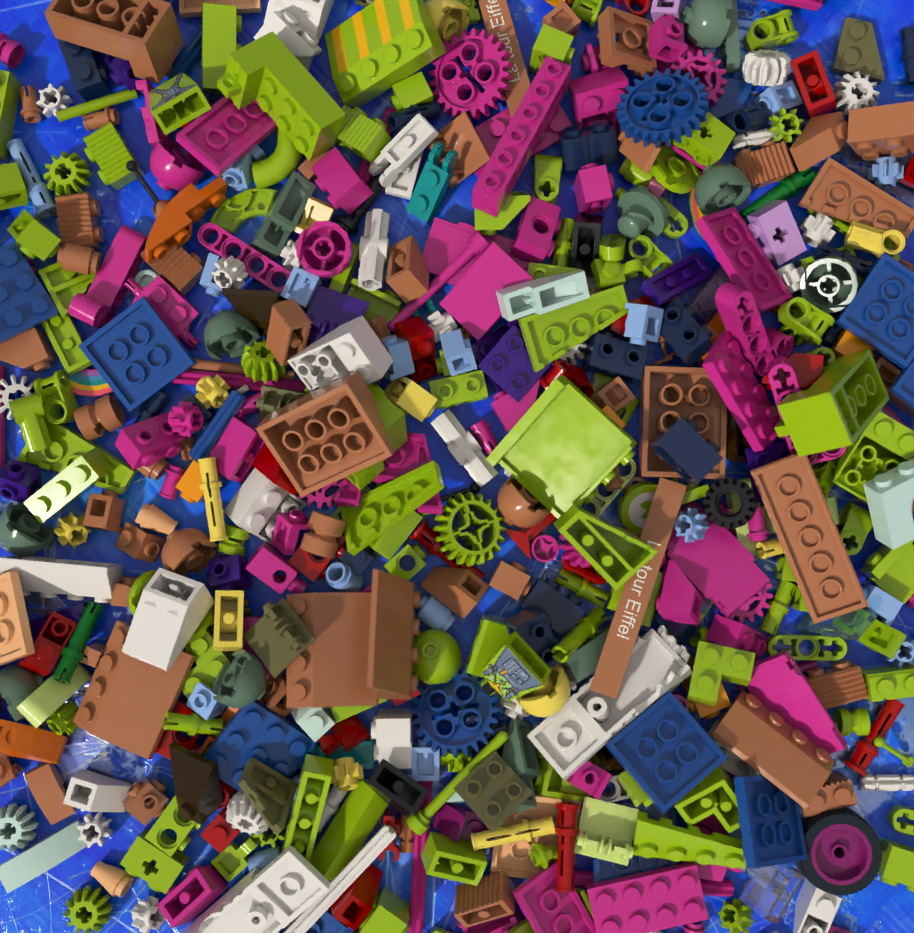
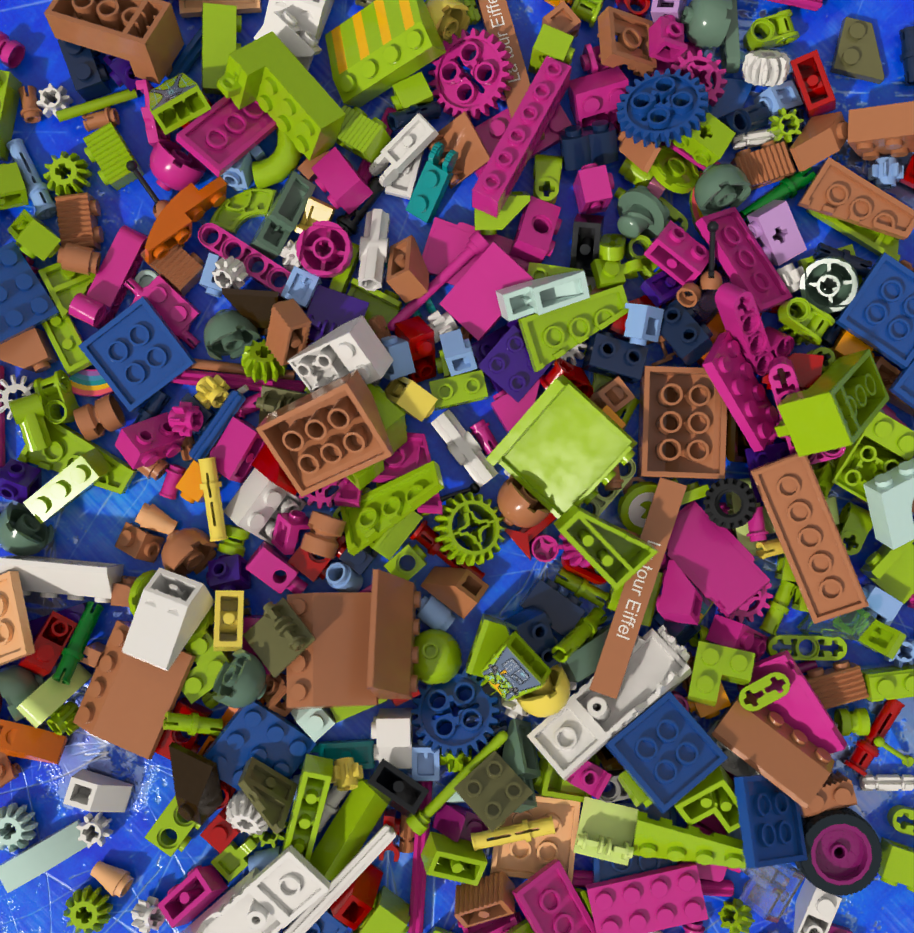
nougat slope [24,762,77,825] -> none
light yellow gear [53,512,92,548] -> none
nougat brick [82,490,125,533] -> none
lime brick [120,828,190,894] -> none
nougat brick [122,776,169,826] -> none
light blue bracket [186,681,228,720] -> none
red plate [318,714,369,757] -> none
nougat brick [488,560,532,601] -> none
lime plate [529,842,558,869] -> none
lime pin [551,218,574,267] -> none
red pin [555,802,580,892] -> none
dark blue brick [648,417,723,484] -> none
light blue gear [674,508,710,542] -> none
white gear [799,213,836,248] -> none
white gear [833,71,880,117] -> none
light yellow piece [844,221,906,259] -> none
none -> dark pink brick [643,220,709,286]
none -> nougat hinge [676,263,717,307]
none -> hinge [699,221,722,290]
none -> lime beam [739,672,790,711]

